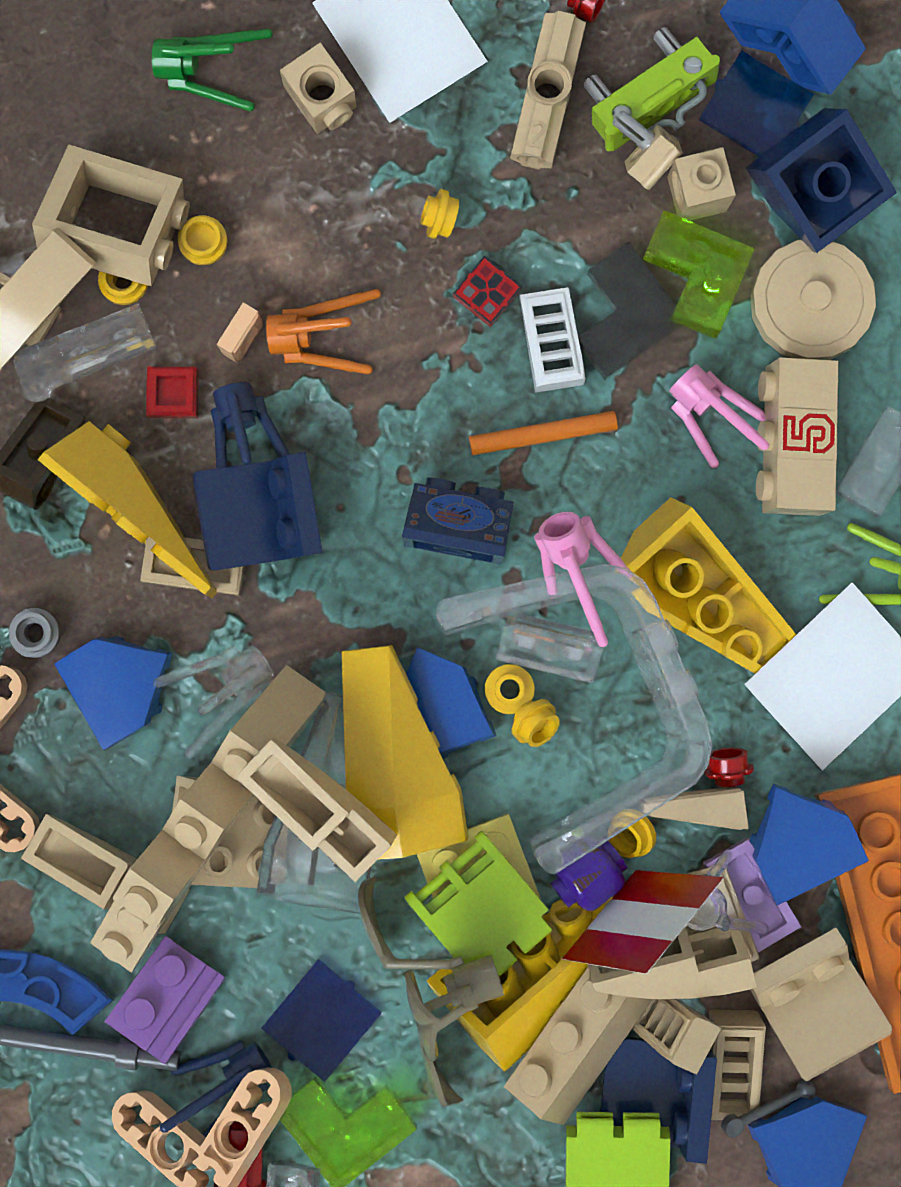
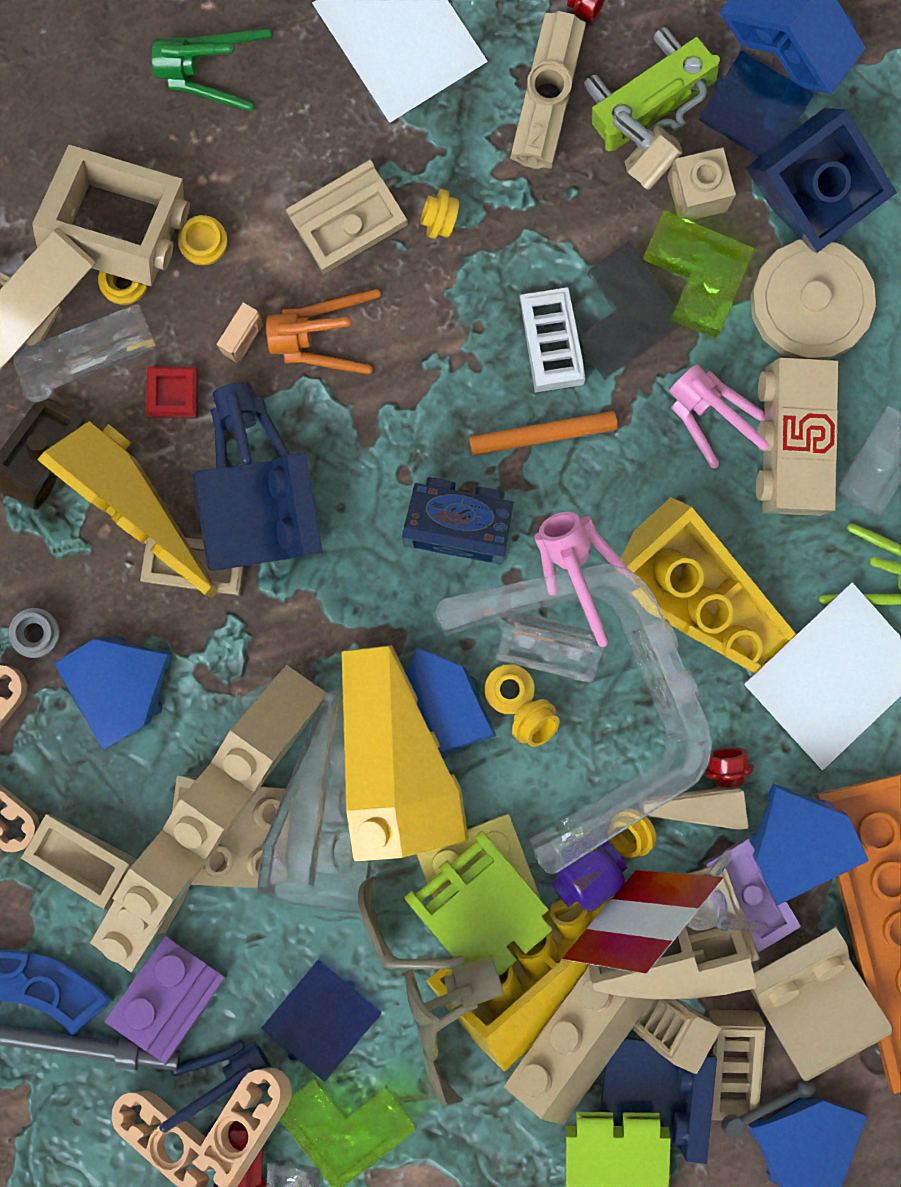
clear plant [152,645,274,759] -> none
tan slope [236,737,397,882] -> none
tan brick [280,42,357,134] -> none
tile [453,256,522,328] -> none
none -> tan plate [286,159,408,275]

